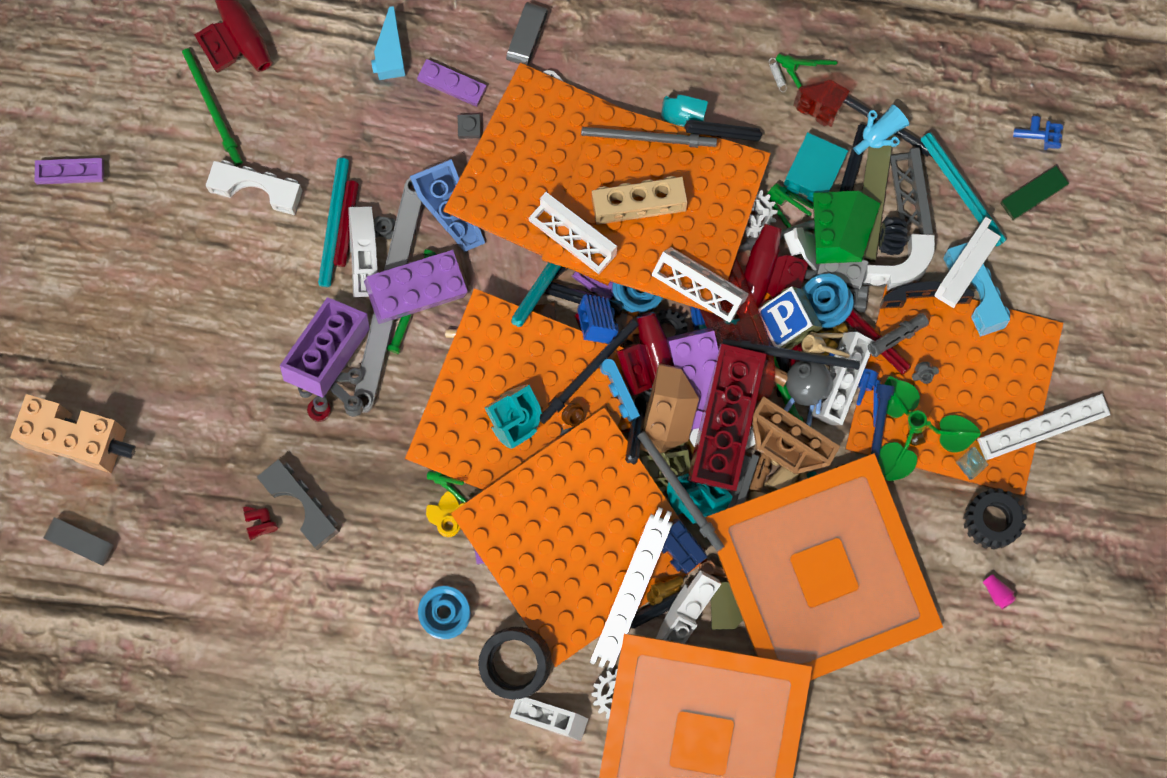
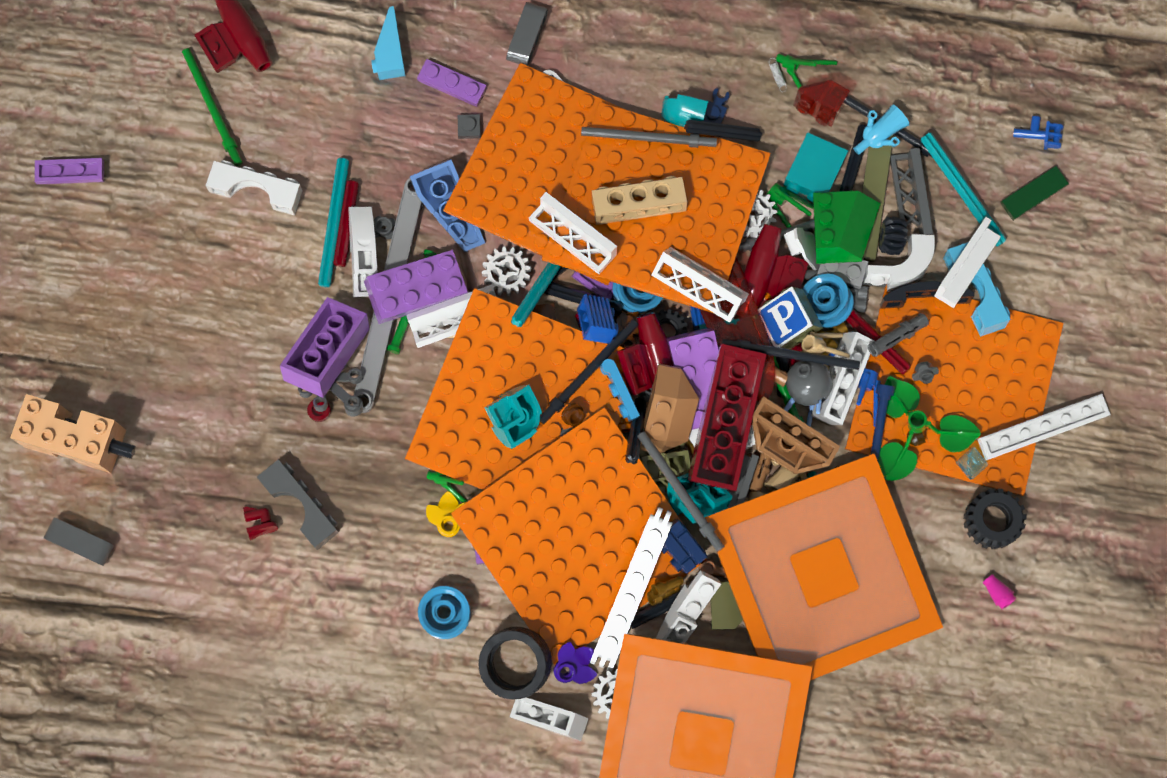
none -> white fence [406,285,496,348]
none -> white gear [482,246,531,296]
none -> dark purple plate [553,642,597,684]
none -> dark blue plate [704,88,729,124]

